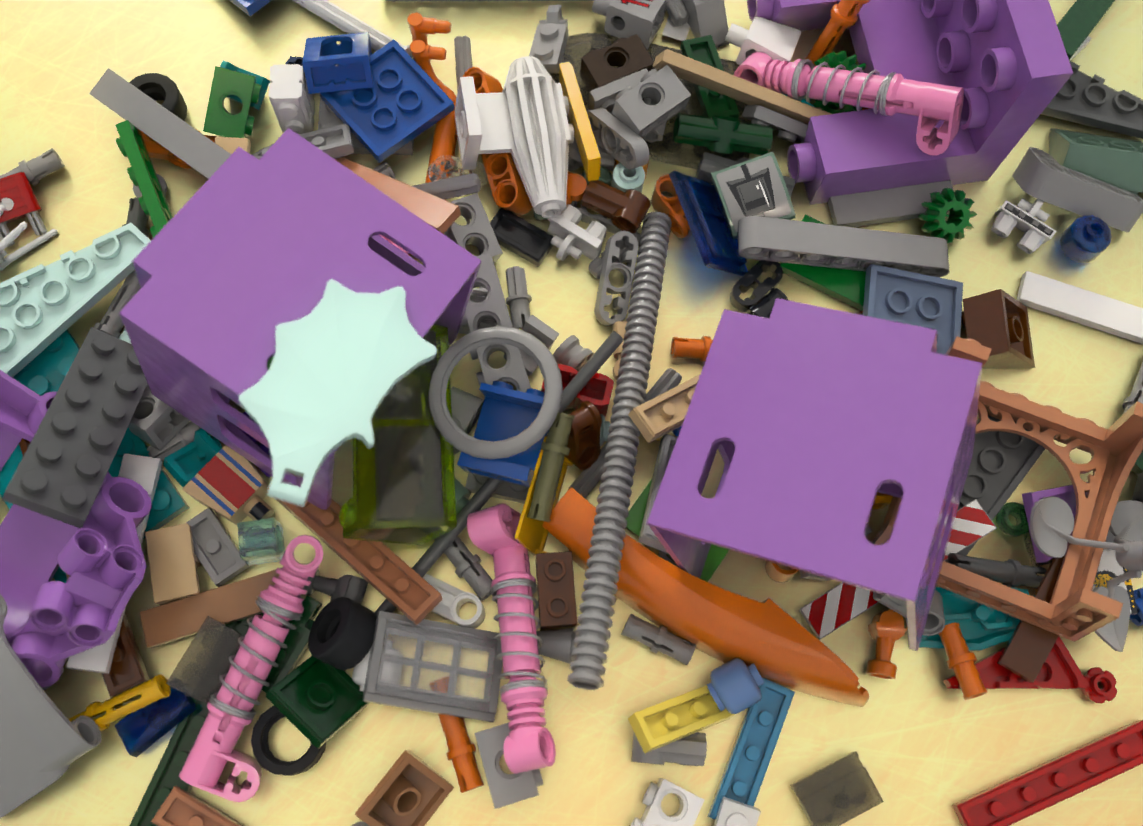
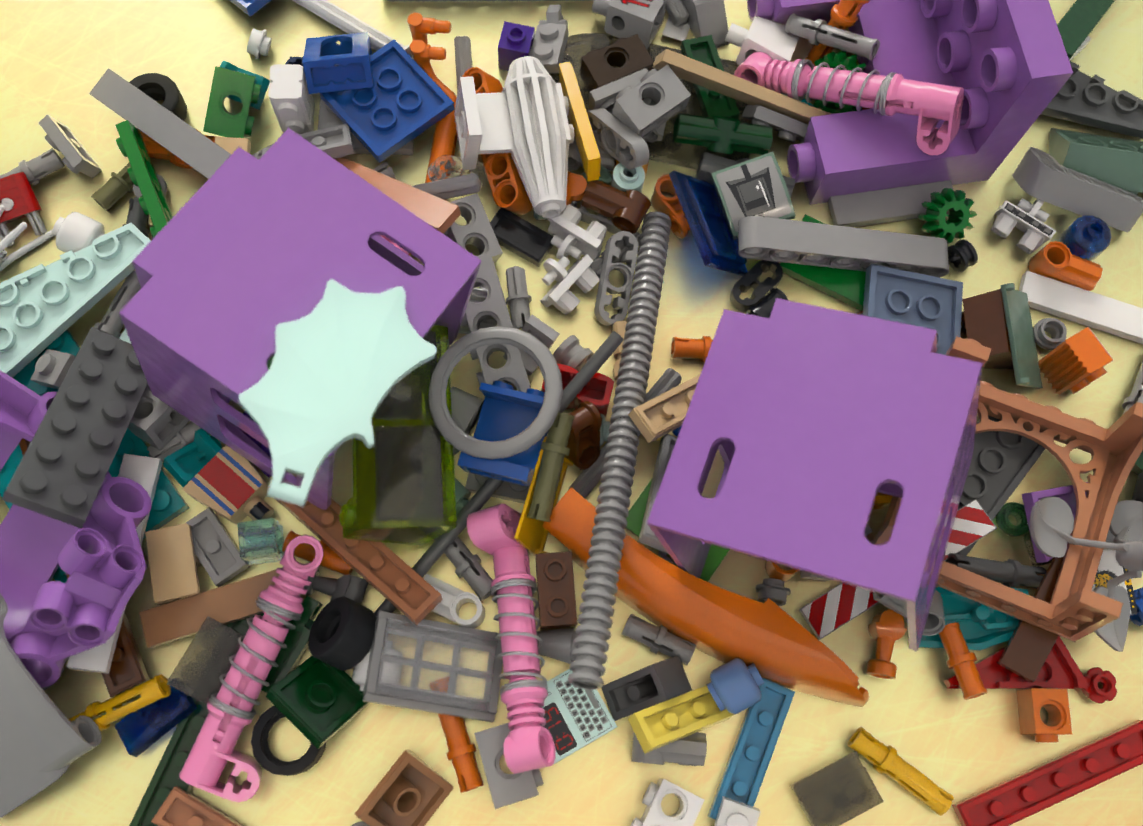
none -> light grey bracket [30,349,75,389]
none -> light grey plate [39,114,102,178]
none -> white head [52,212,105,253]
none -> olive axle [91,162,134,211]
none -> white plate [247,29,272,59]
none -> orange pin [282,531,353,575]
none -> dark purple brick [498,21,535,71]
none -> white hips [540,254,600,315]
none -> tile [542,669,617,764]
none -> dark grey slope [601,656,692,721]
none -> light grey plate [756,578,791,606]
none -> light grey pin [785,13,880,60]
none -> yellow pin [848,727,954,816]
none -> black bush [948,239,978,272]
none -> sand green piece [1000,283,1043,389]
none -> orange brick [1016,688,1072,742]
none -> orange piece [1028,241,1103,291]
none -> light grey plate [1033,318,1067,350]
none -> orange brick [1038,327,1113,395]

